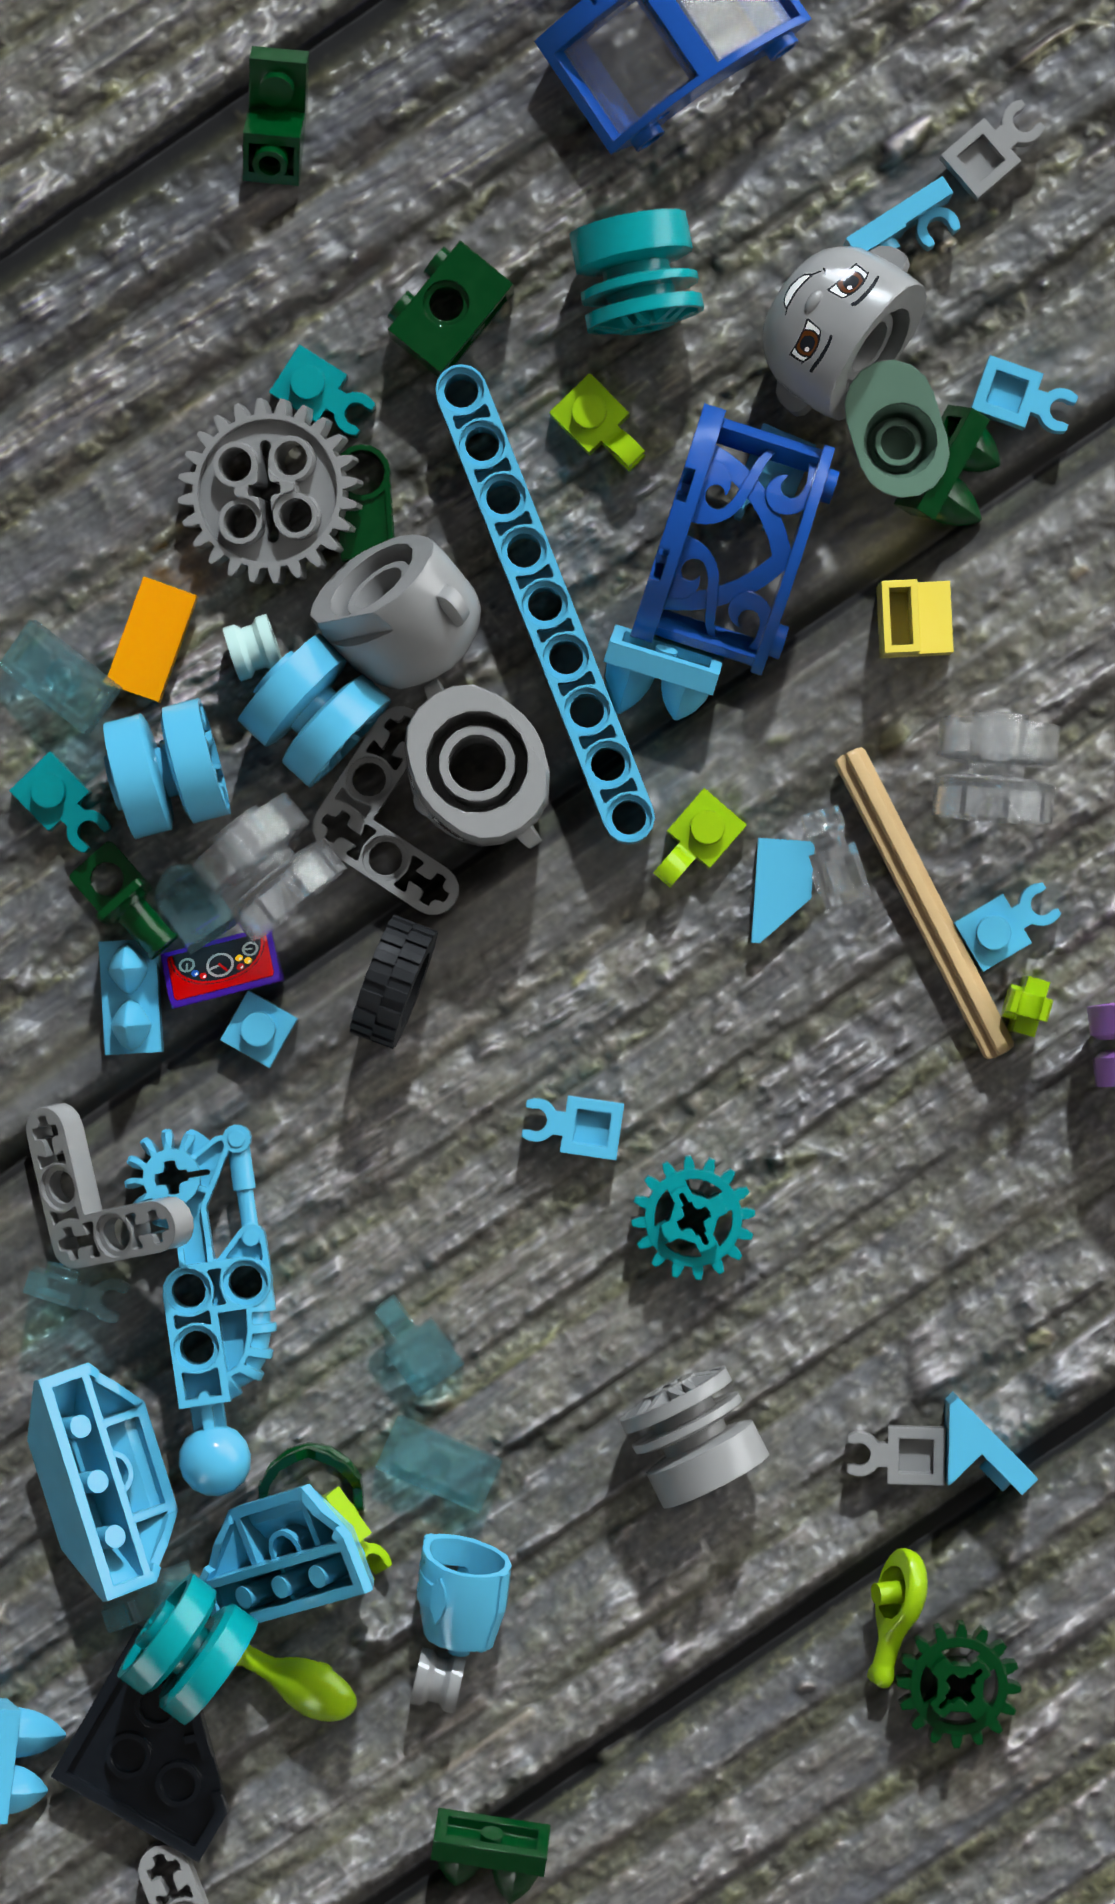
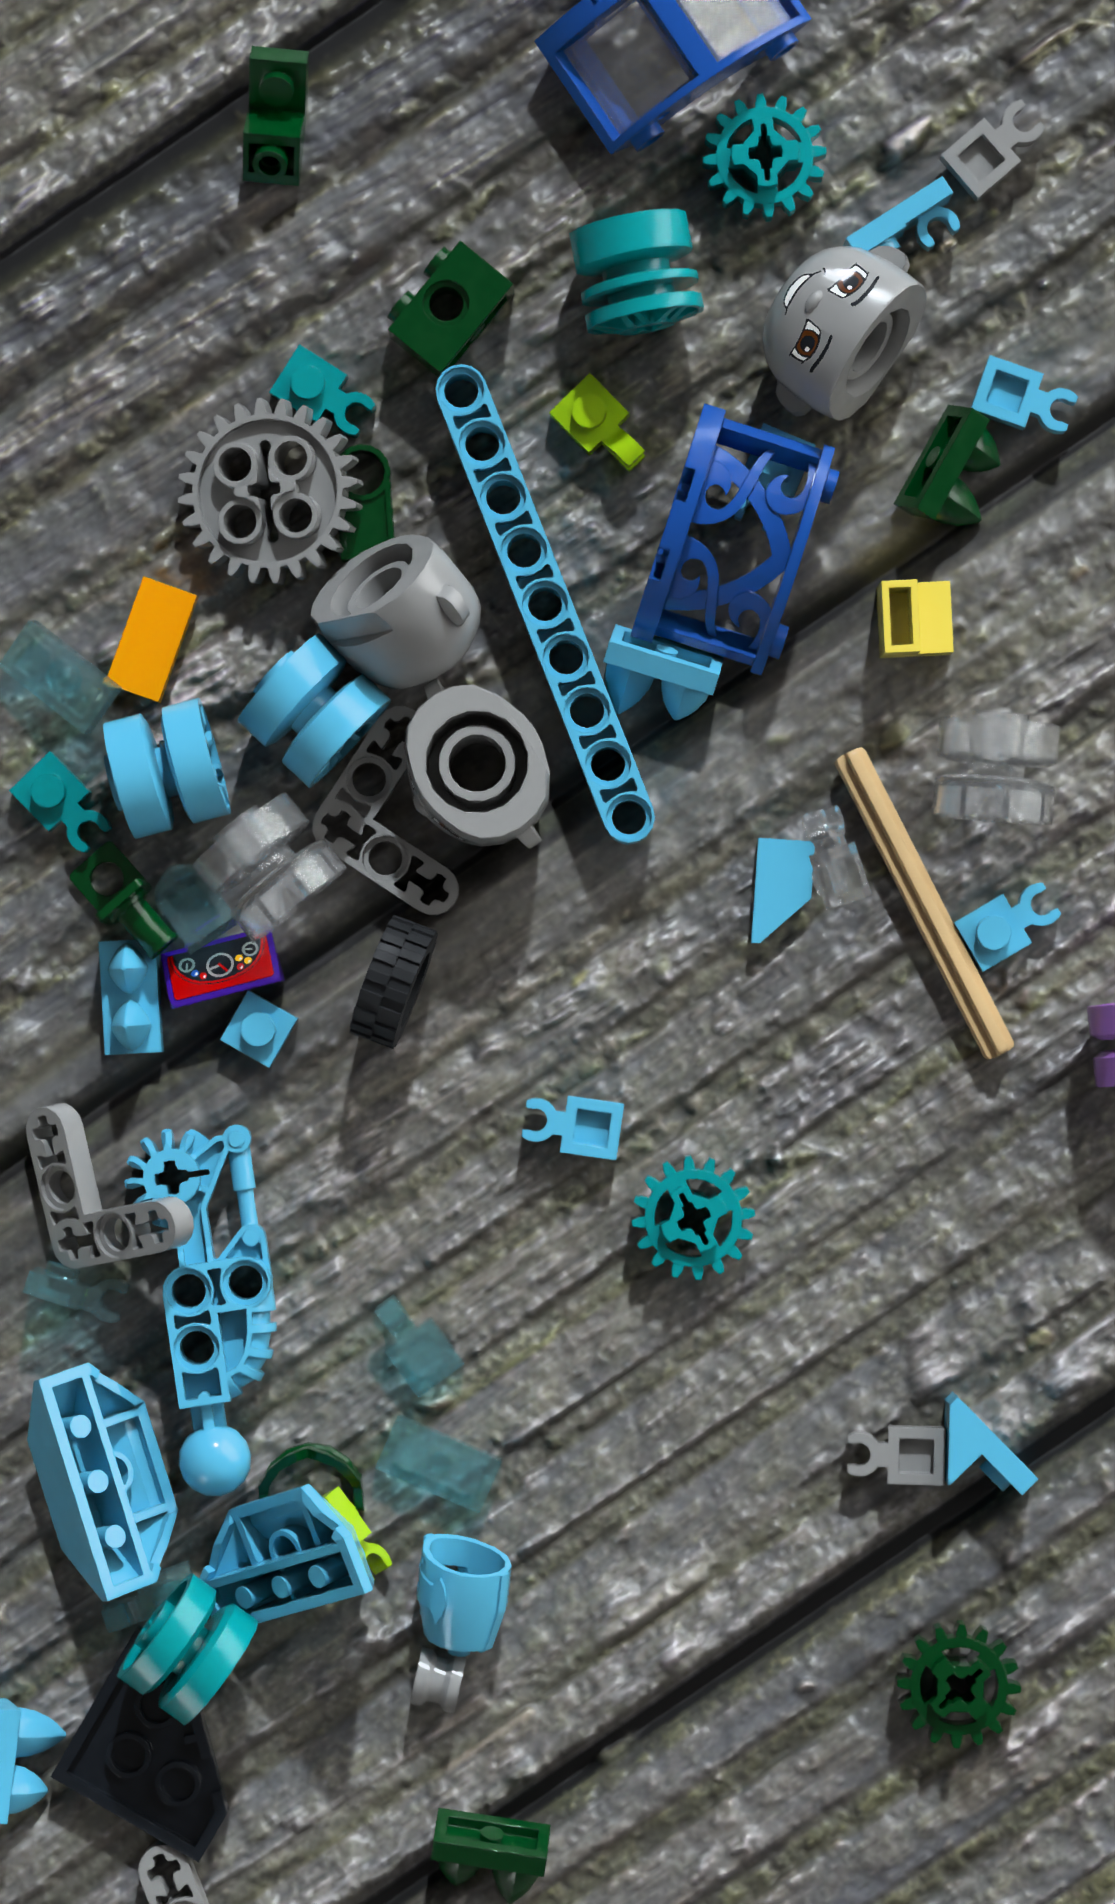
light aqua wheel [223,614,282,682] -> none
lime piece [236,1644,357,1722] -> none
light grey wheel [619,1365,769,1509] -> none
lime plate [653,788,747,888] -> none
sand green piece [844,360,950,498] -> none
lime piece [867,1548,928,1689] -> none
lime plate [1001,976,1054,1037] -> none
none -> teal gear [702,93,827,222]

